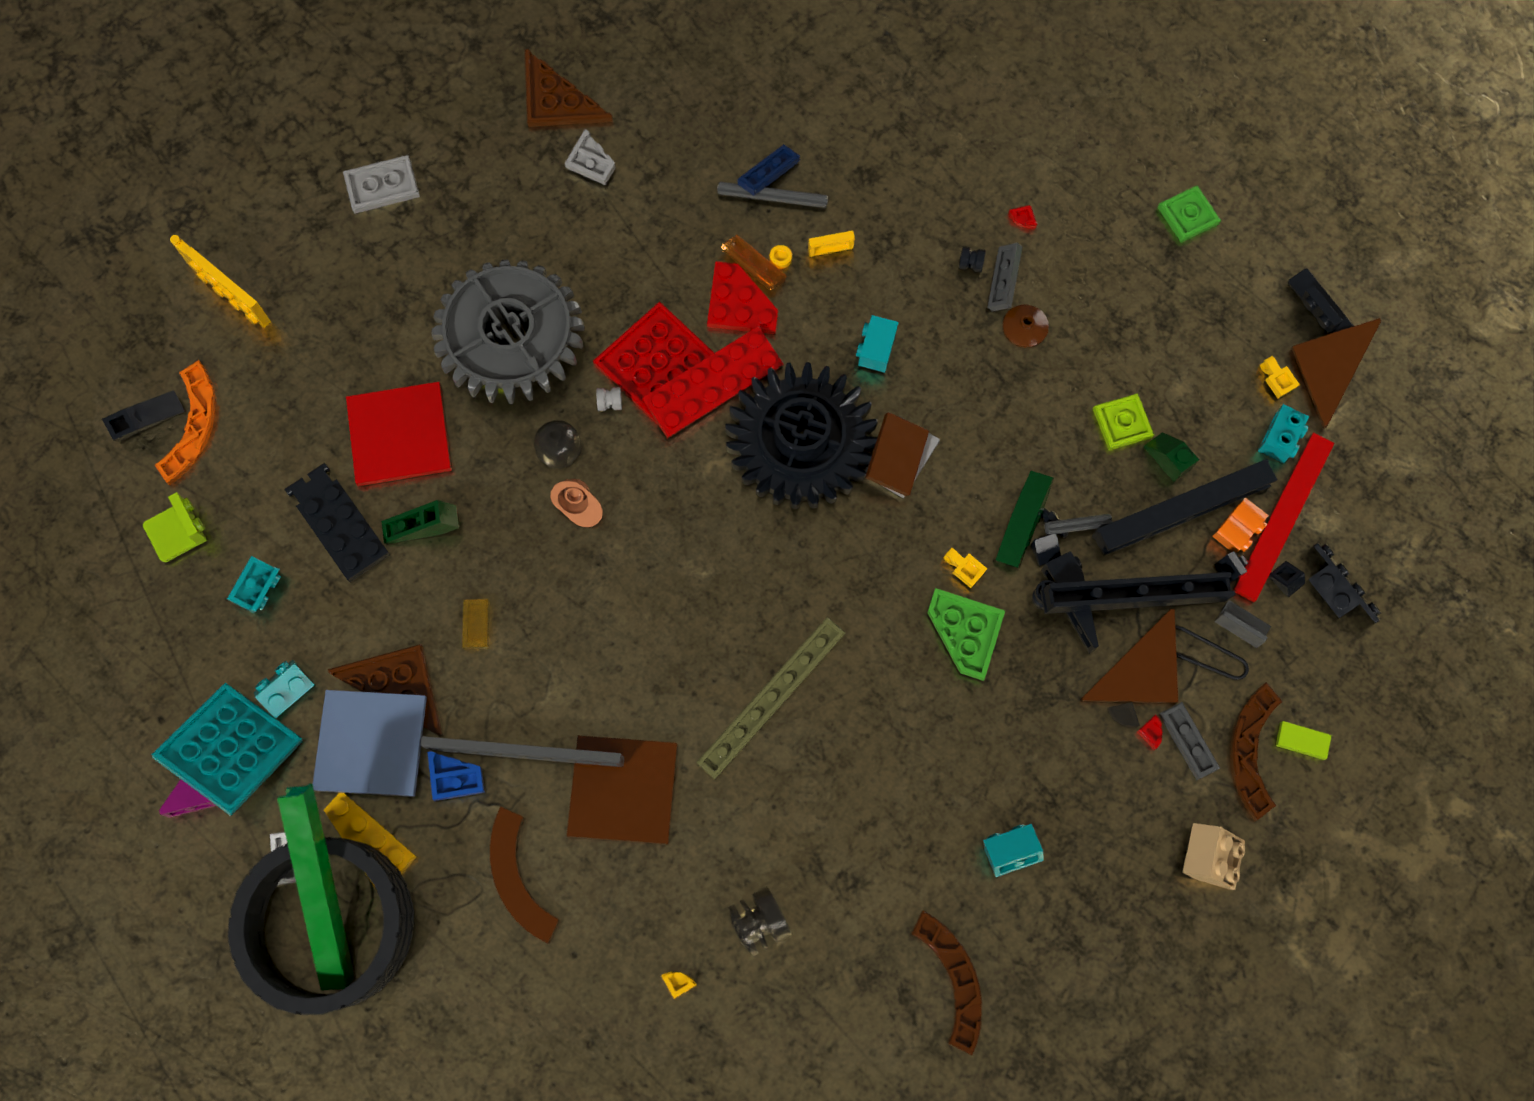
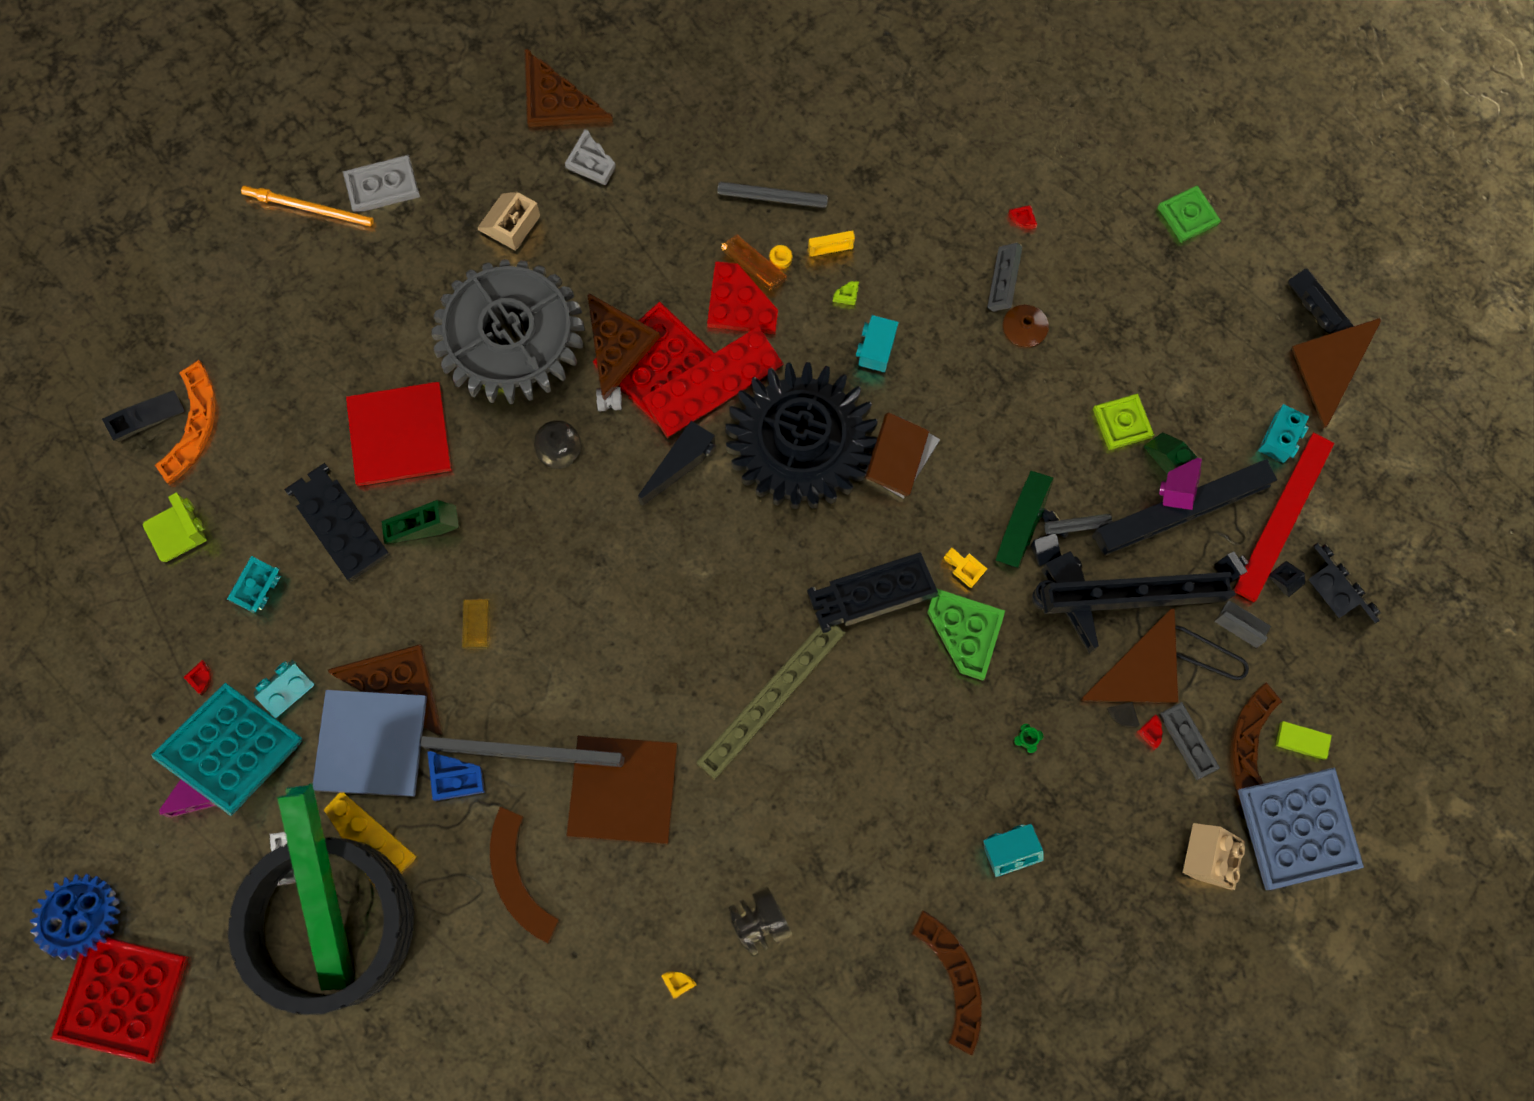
yellow hinge [170,235,271,328] -> none
nougat piece [550,479,603,527] -> none
dark blue tile [738,144,800,196] -> none
black wheel [959,246,986,272] -> none
orange brick [1212,497,1269,554] -> none
yellow plate [1260,356,1300,399] -> none
none -> blue gear [30,874,120,960]
none -> red tile [51,937,189,1063]
none -> red tile [183,660,211,696]
none -> light orange bar [241,185,374,227]
none -> tan slope [477,192,540,251]
none -> reddish brown tile [587,293,660,400]
none -> black slope [638,421,716,506]
none -> black hinge [807,552,938,633]
none -> lime tile [833,281,859,305]
none -> green plate [1014,724,1043,753]
none -> magenta slope [1159,458,1202,510]
none -> sand blue tile [1238,768,1364,890]

